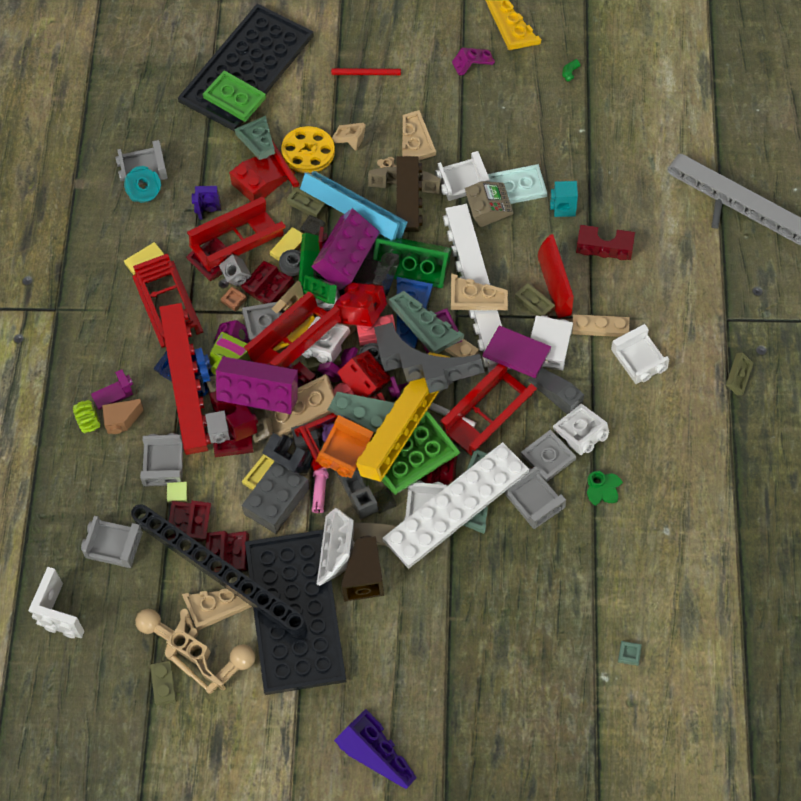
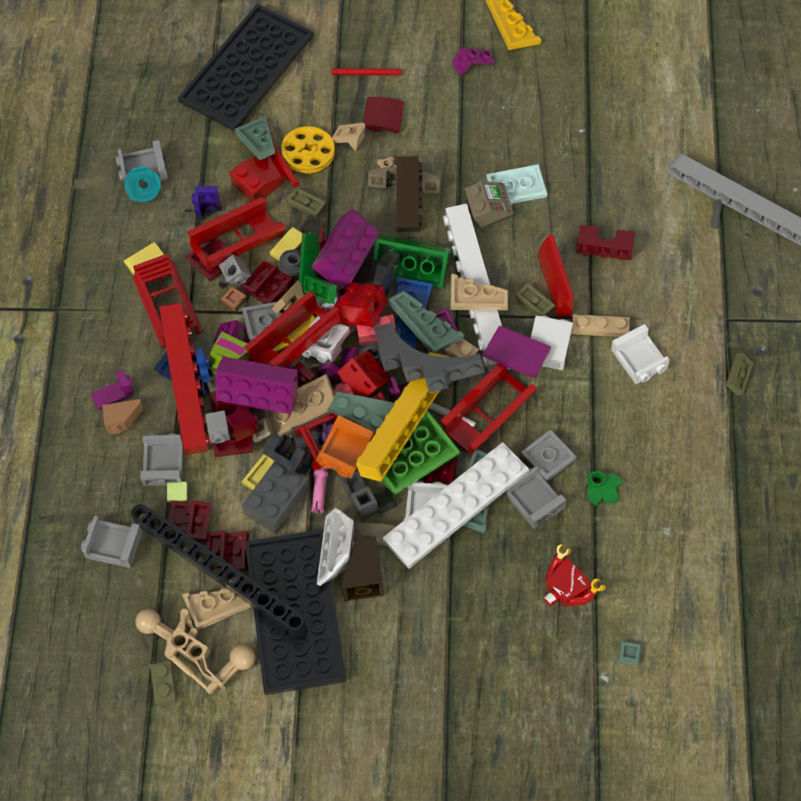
white bracket [28,567,84,639] -> none
lime gear [73,400,100,433] -> none
bright green plate [203,70,266,122] -> none
medium azure piece [300,171,407,240] -> none
dark purple wedge [334,709,417,789] -> none
tan wing [402,110,436,160] -> none
white panel [435,151,490,201] -> none
dark grey slope [528,367,584,414] -> none
teal brick [550,181,578,217] -> none
white plate [553,404,610,455] -> none
green arm [562,59,580,82] -> none
none -> dark red slope [363,97,404,134]
none -> red torso [543,544,606,608]

